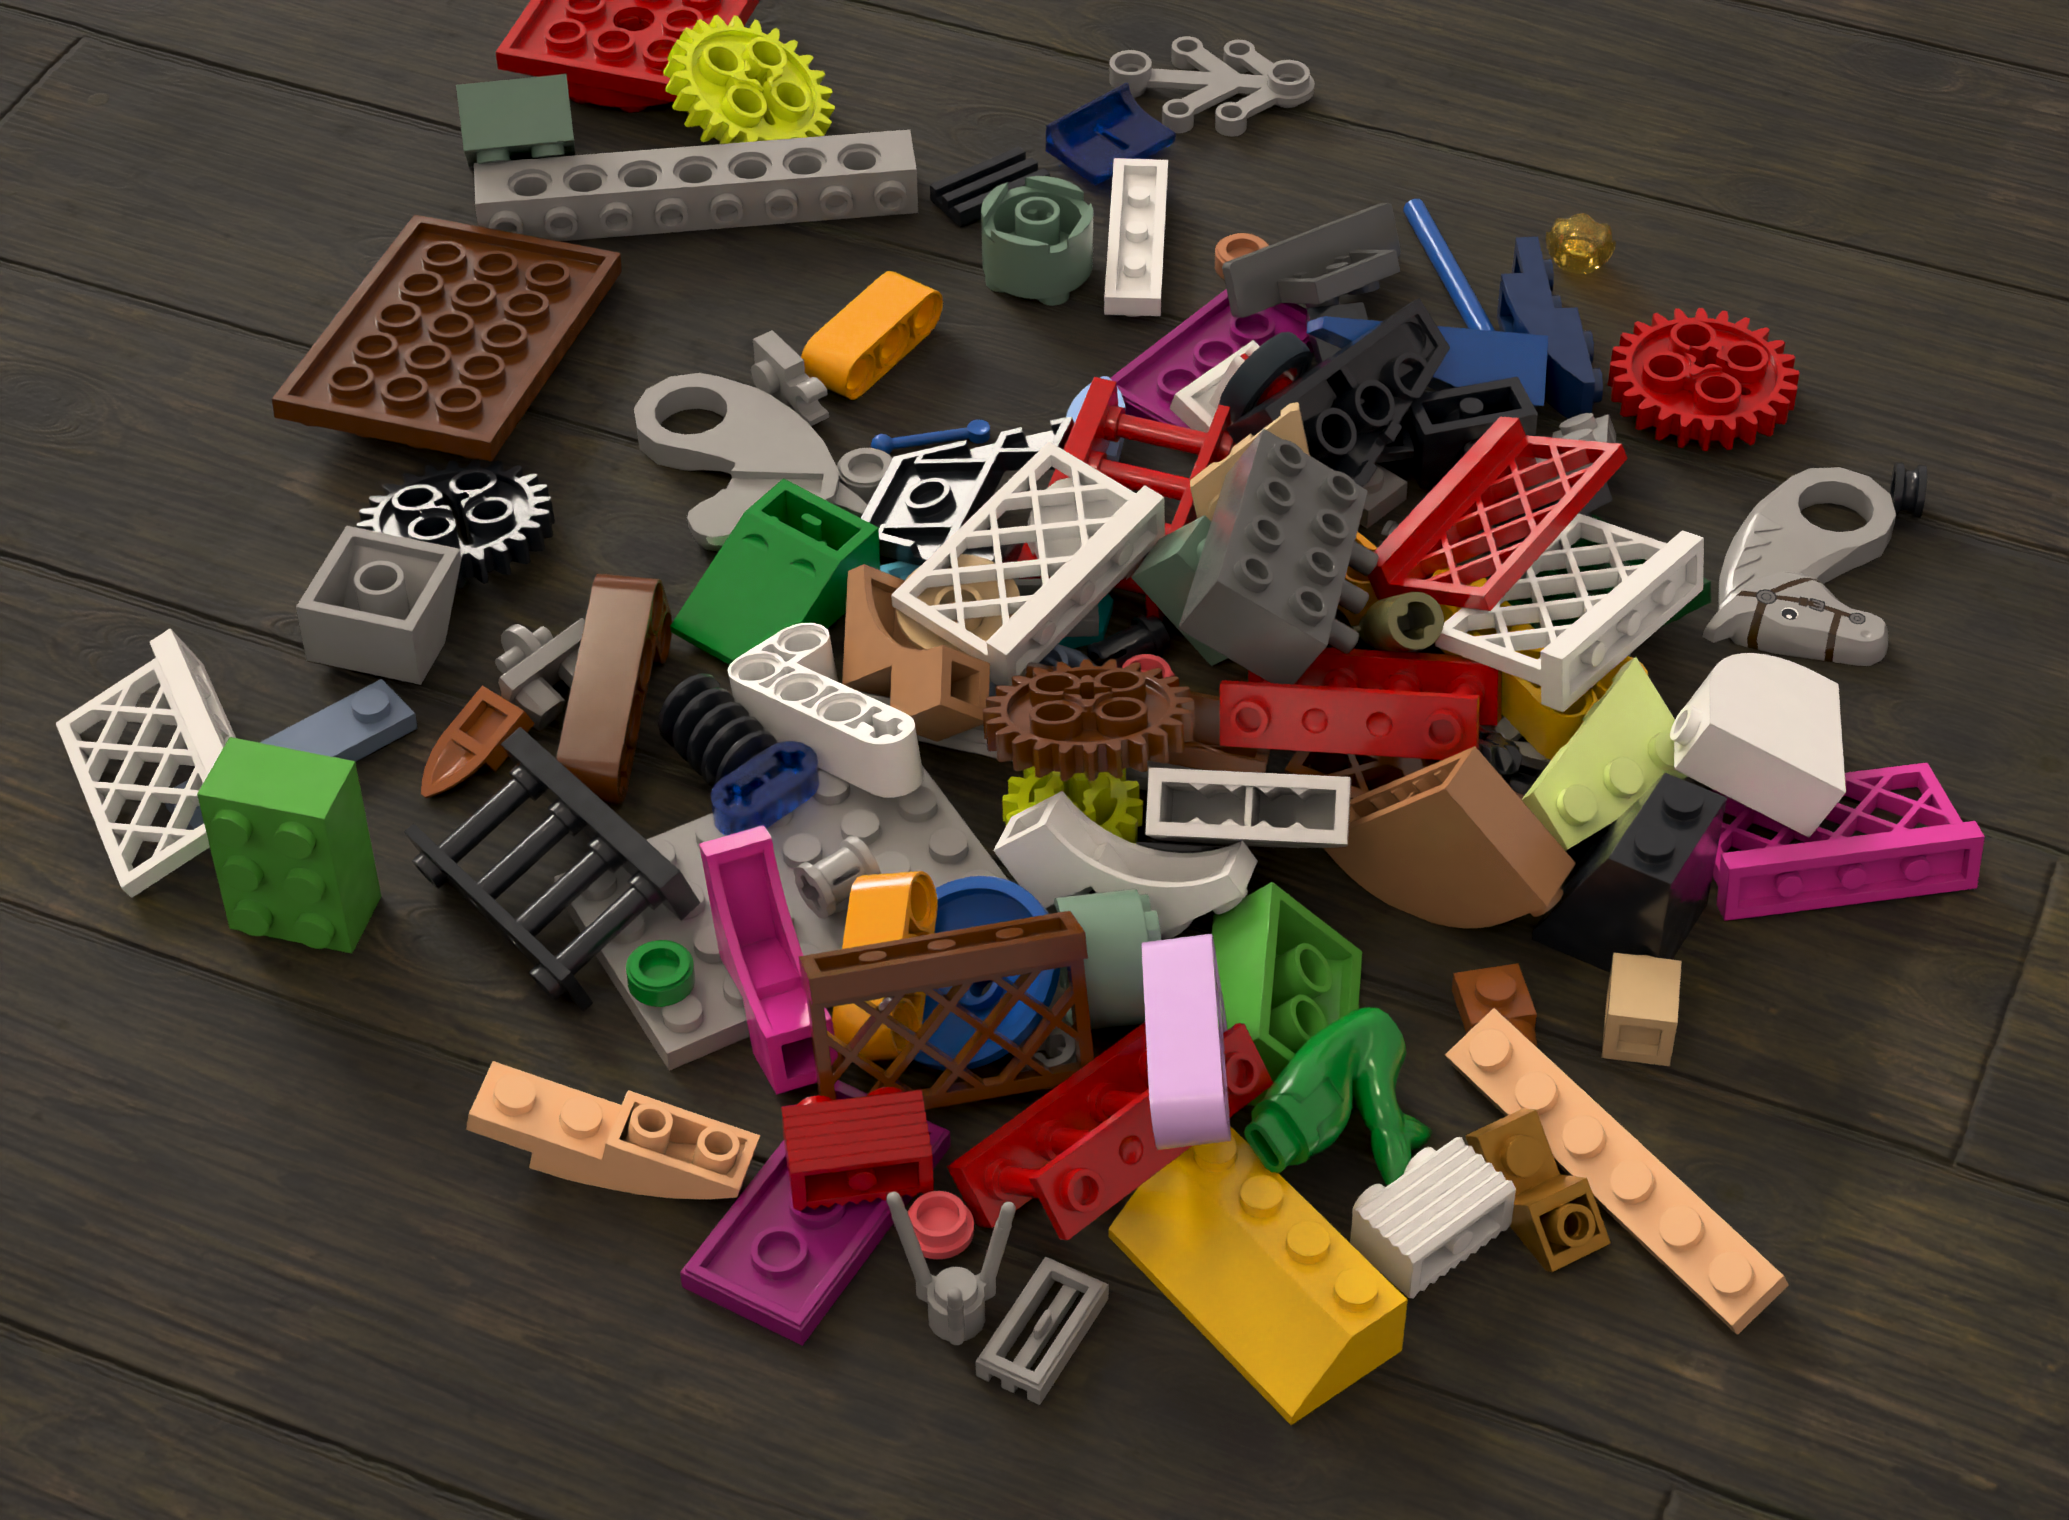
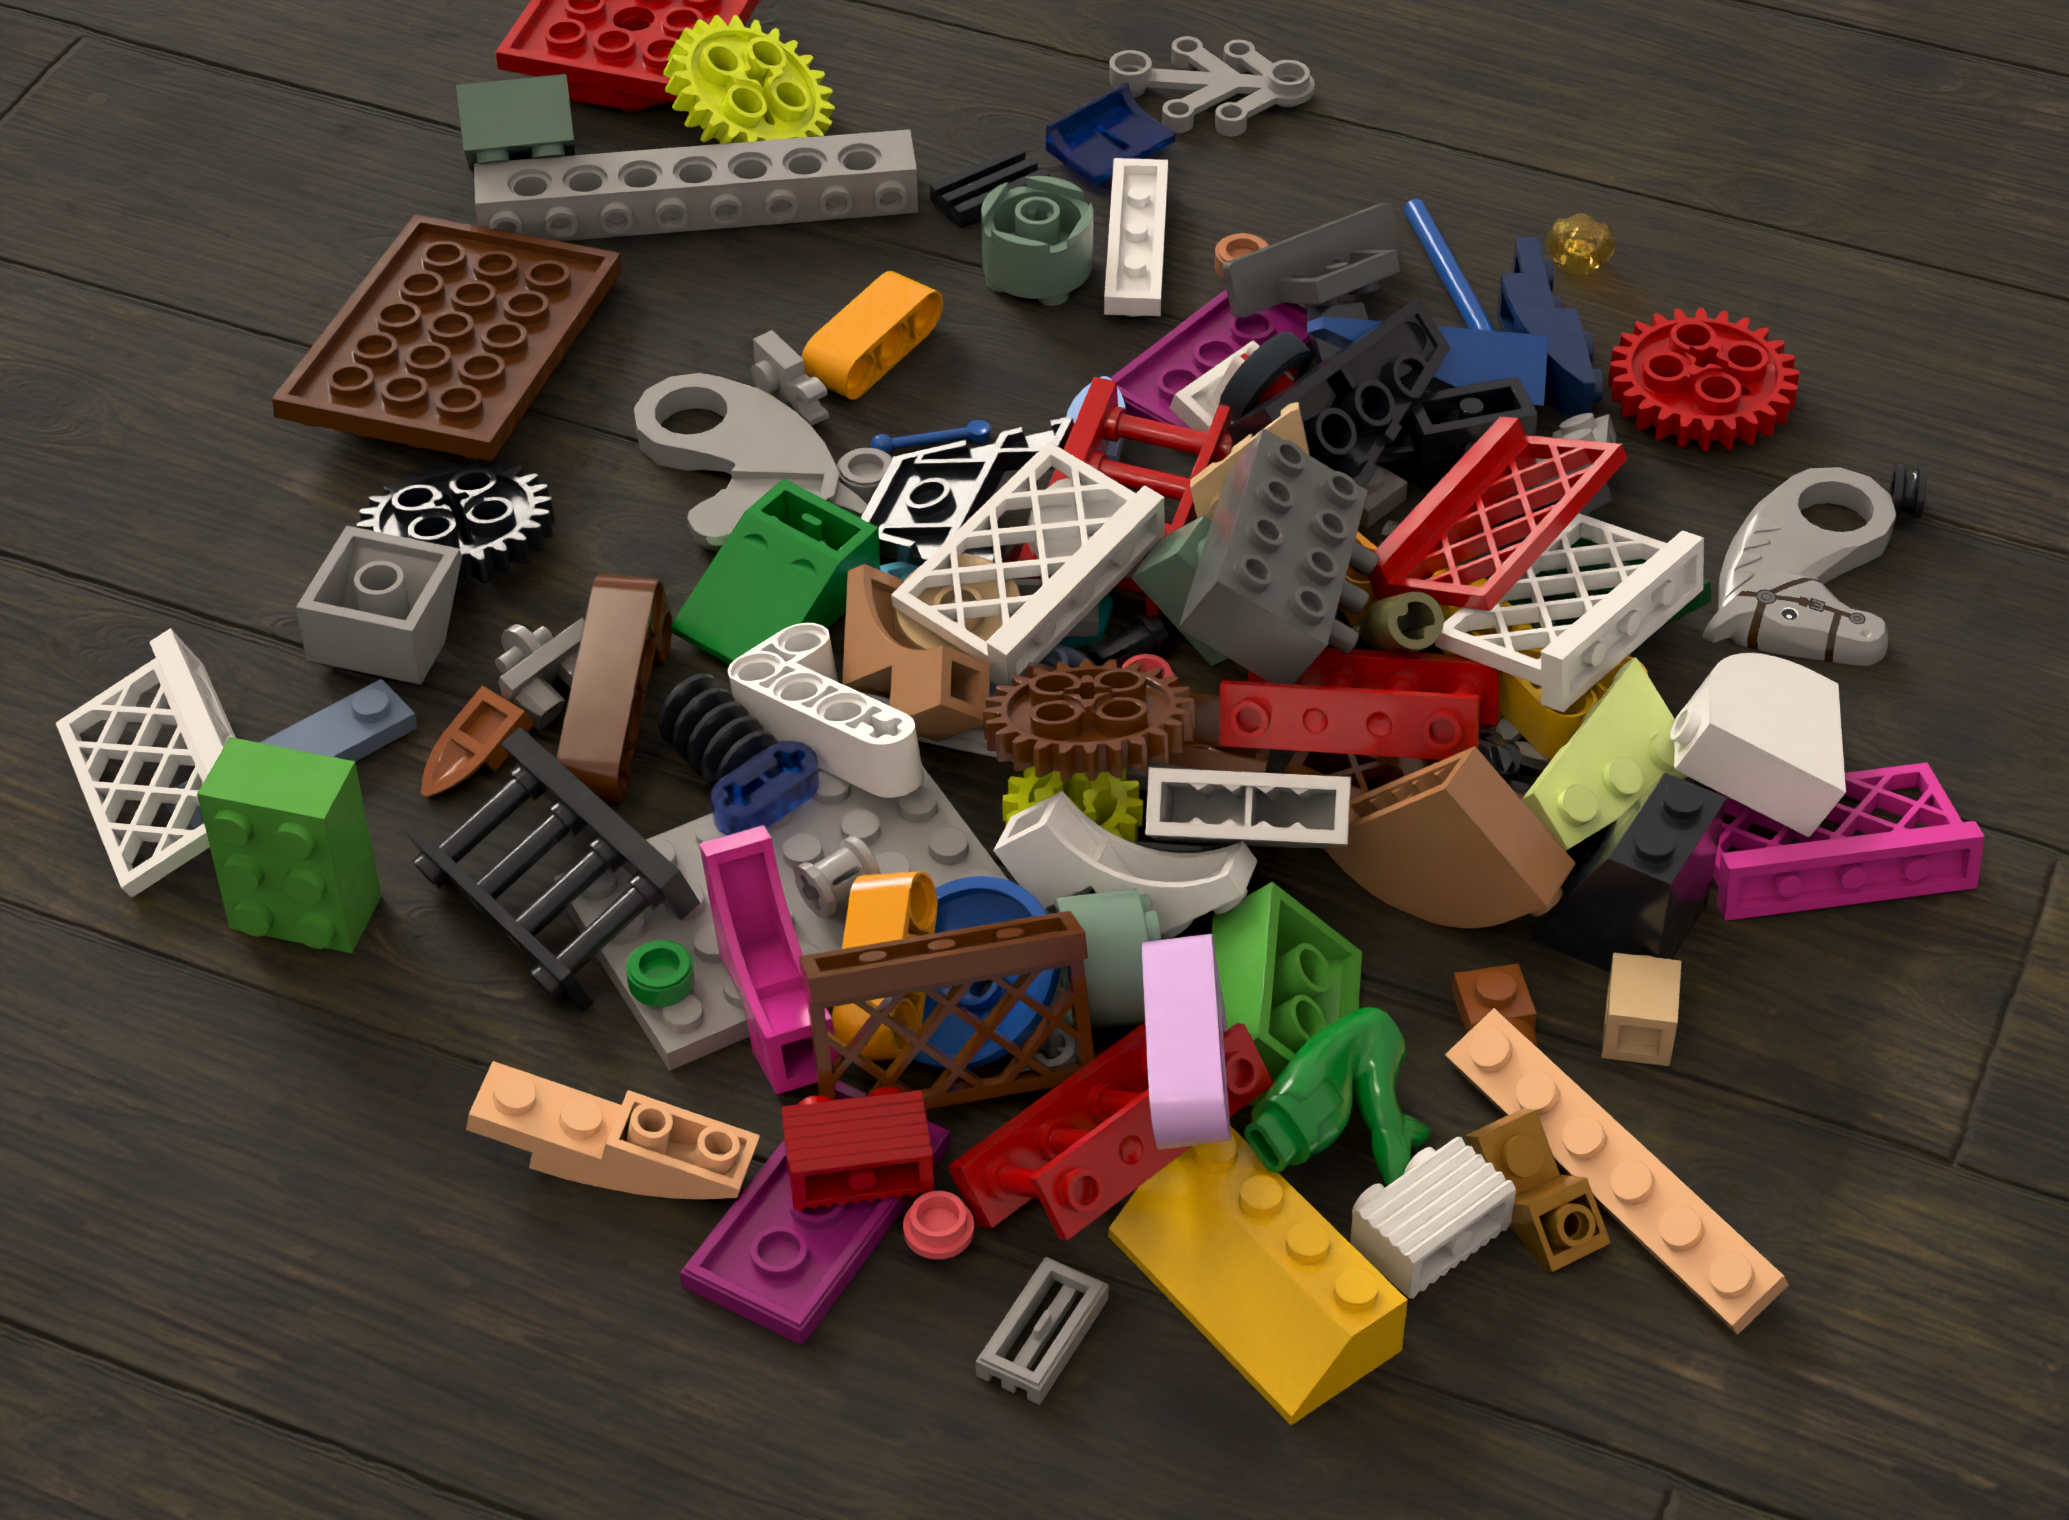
light grey plant [887,1192,1016,1345] -> none

